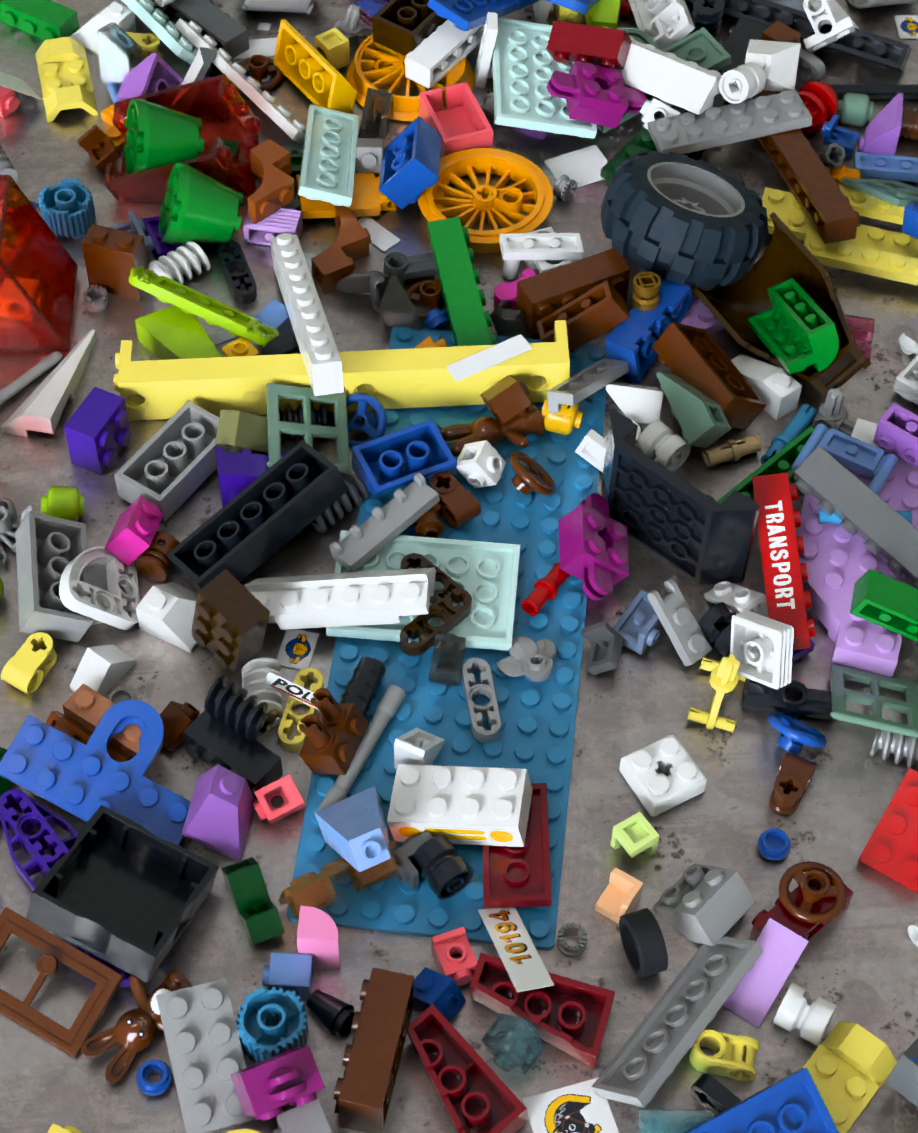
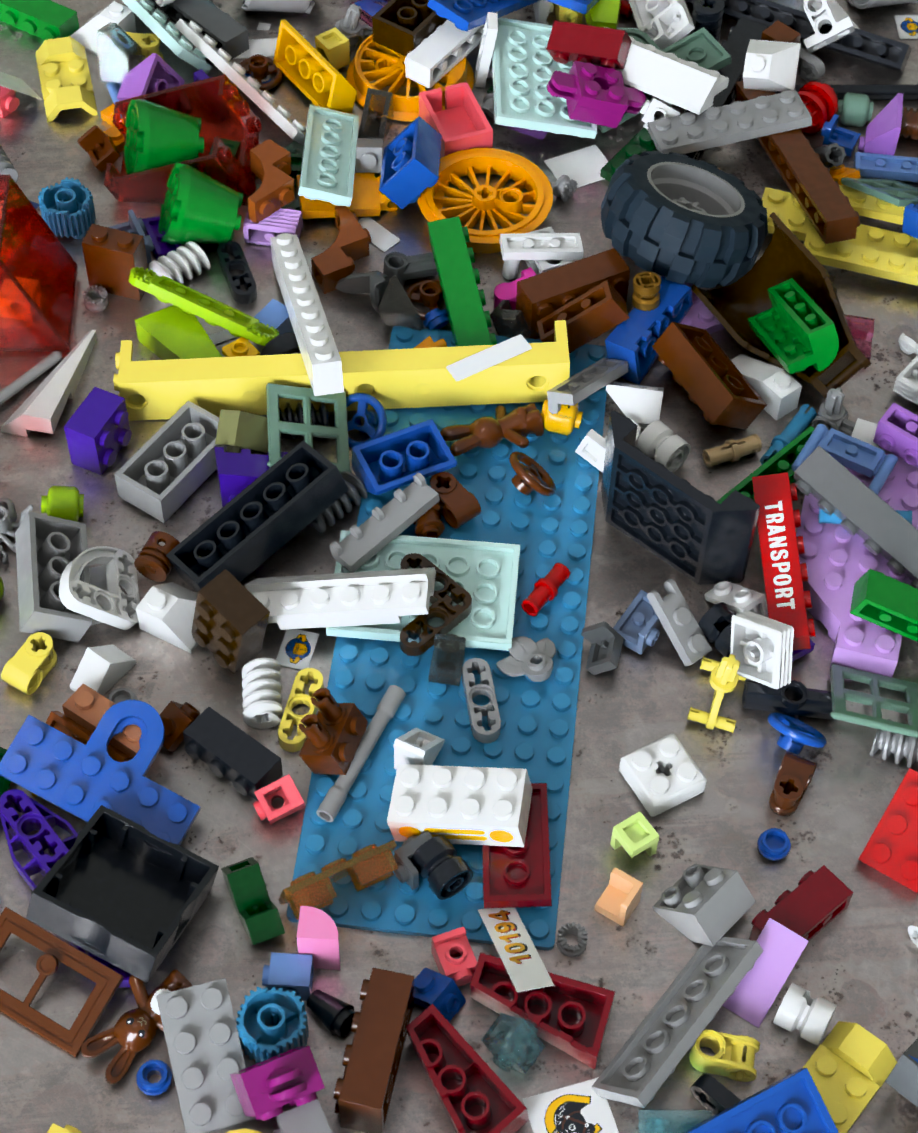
dark pink brick [105,495,164,566] -> none
sticker [171,47,217,110] -> none
medium lavender slope [181,765,255,861] -> none
black piece [204,676,278,742] -> none
white sticker [263,672,317,709] -> none
light blue slope [314,786,391,872] -> none
black axle [340,656,386,717] -> none
white brick [455,440,506,488] -> none
reddish brown brick [480,376,531,424] -> none
magenta brick [558,493,630,601] -> none
black tyre [619,908,668,978] -> none
sand green slope [656,372,731,448] -> none
white wheel [719,62,766,104] -> none
reddish brown piece [779,861,846,924] -> none

